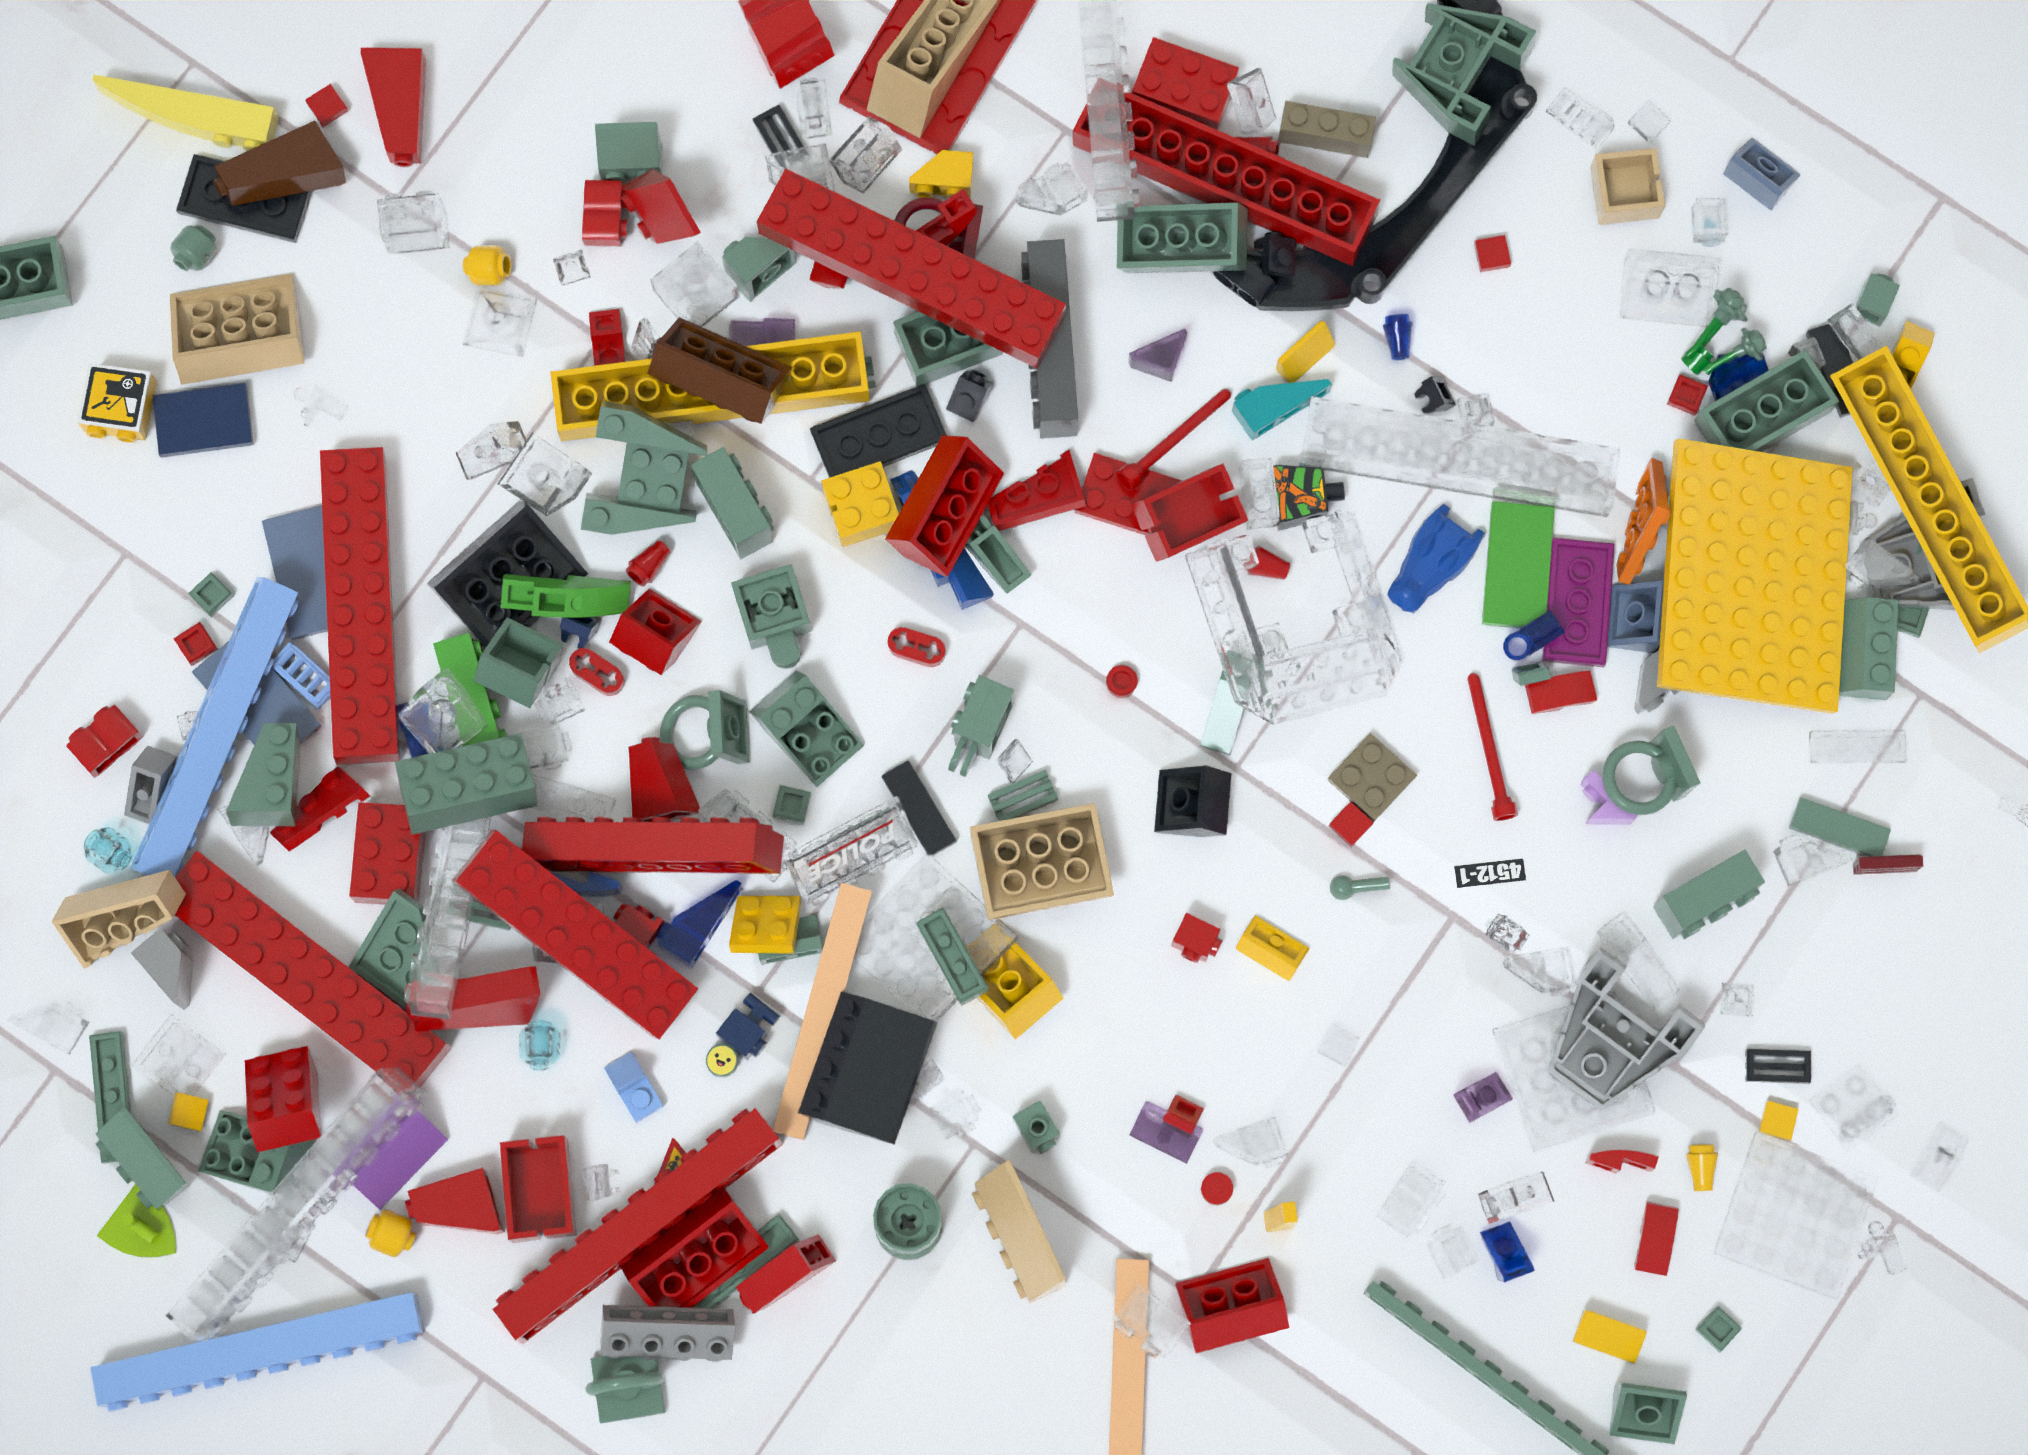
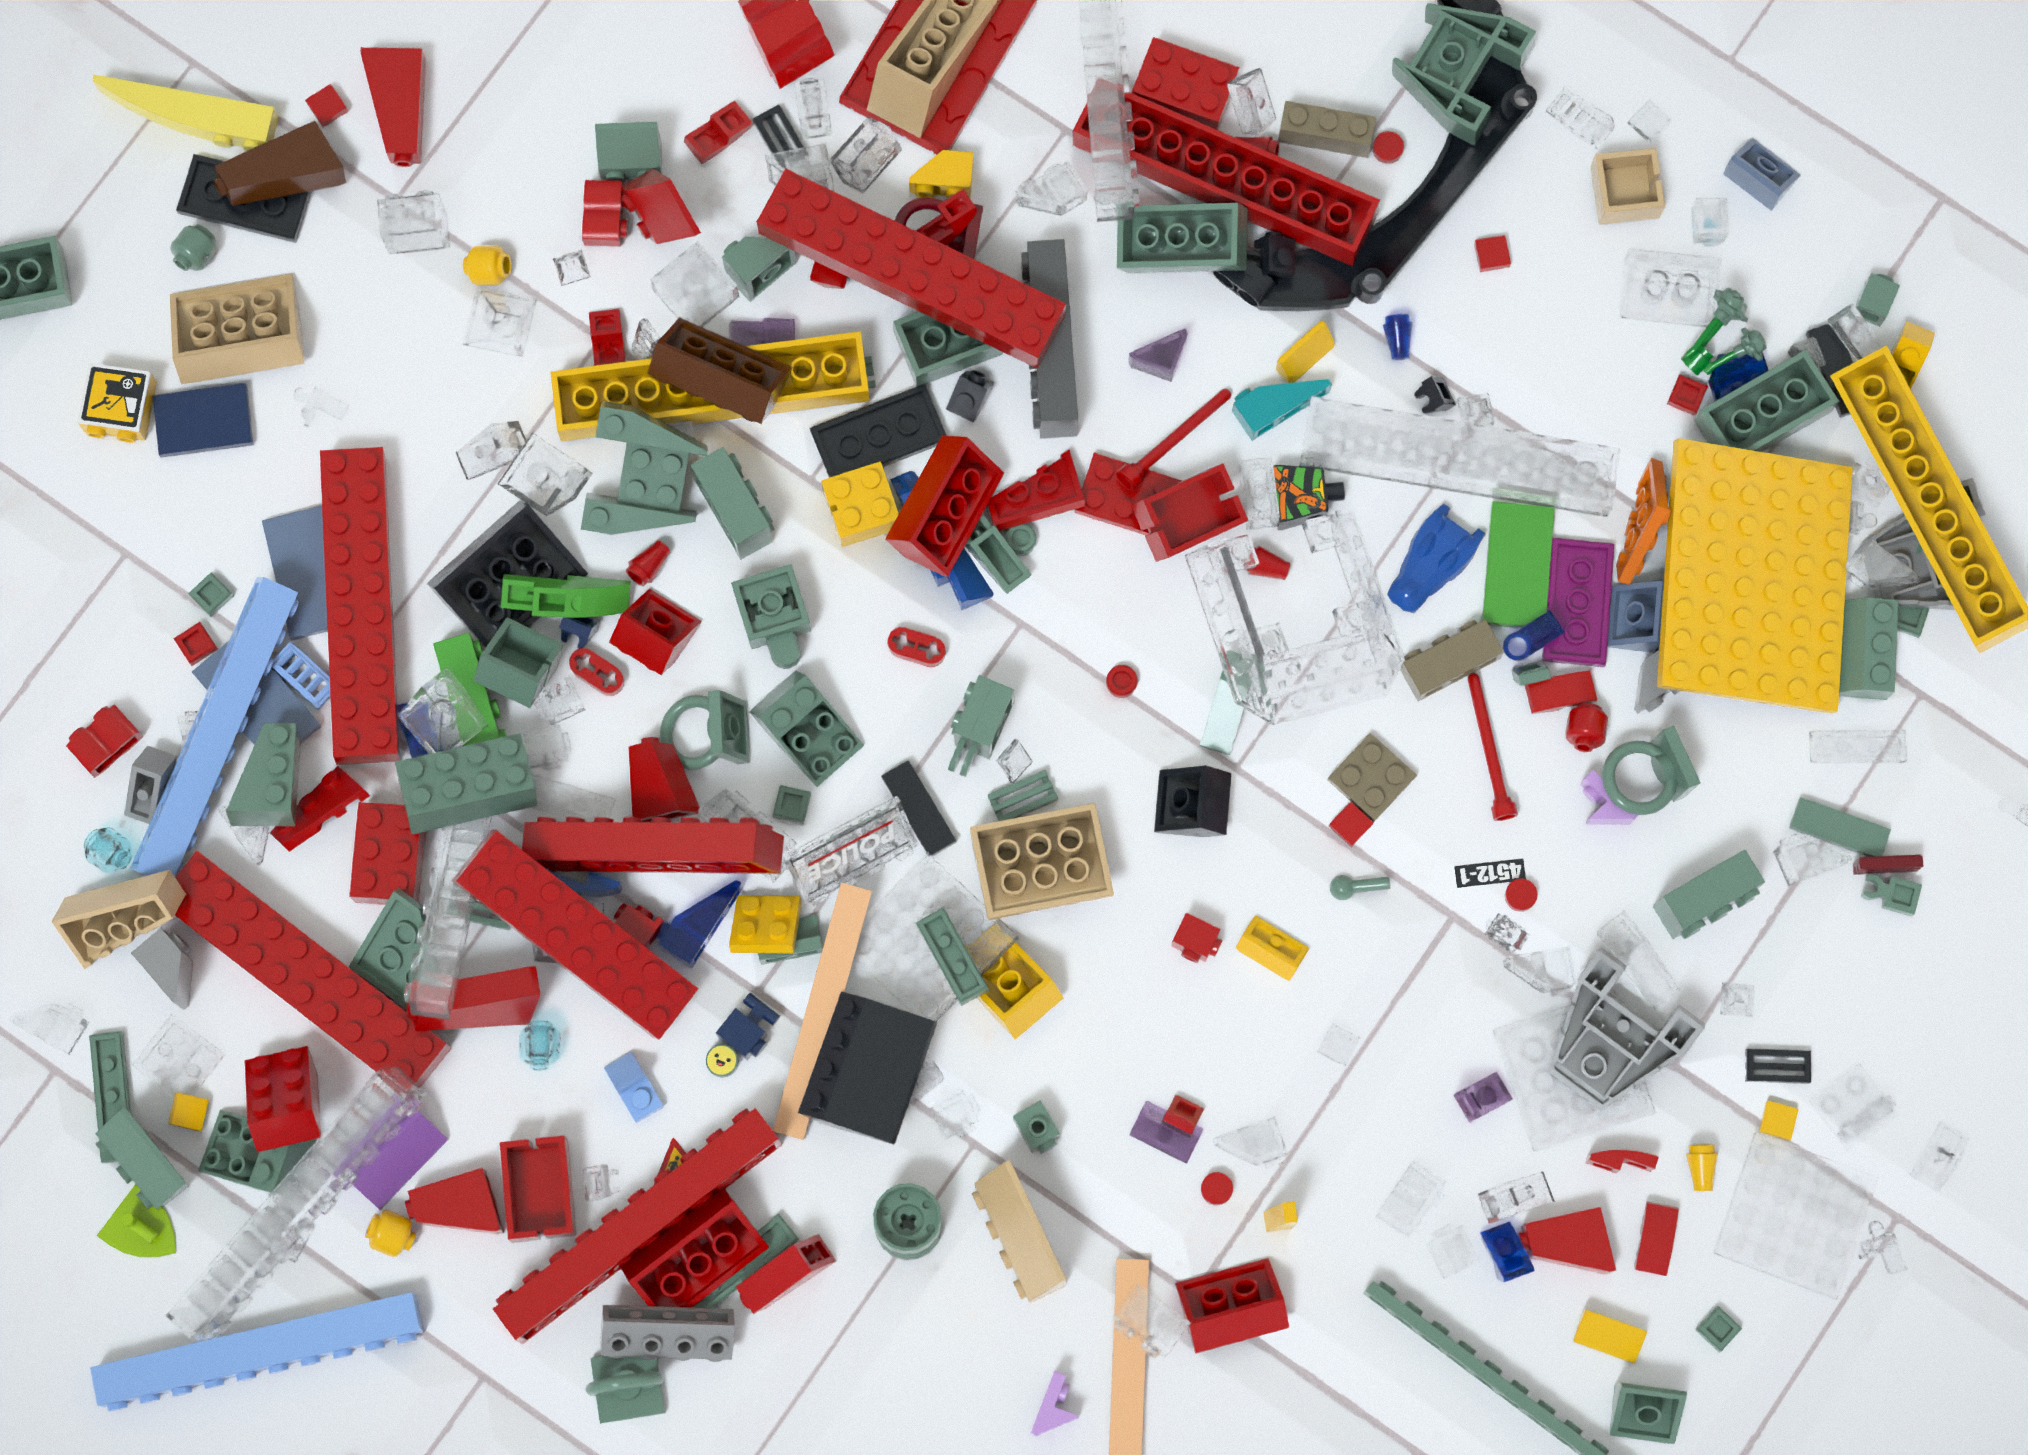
none -> red slope [683,101,753,164]
none -> sand green tile [1005,524,1037,556]
none -> lavender slope [1030,1371,1079,1436]
none -> red tile [1372,131,1404,164]
none -> dark tan brick [1400,619,1504,701]
none -> red tile [1504,879,1538,912]
none -> red slope [1518,1207,1617,1274]
none -> red head [1565,703,1609,752]
none -> sand green plate [1861,875,1922,917]

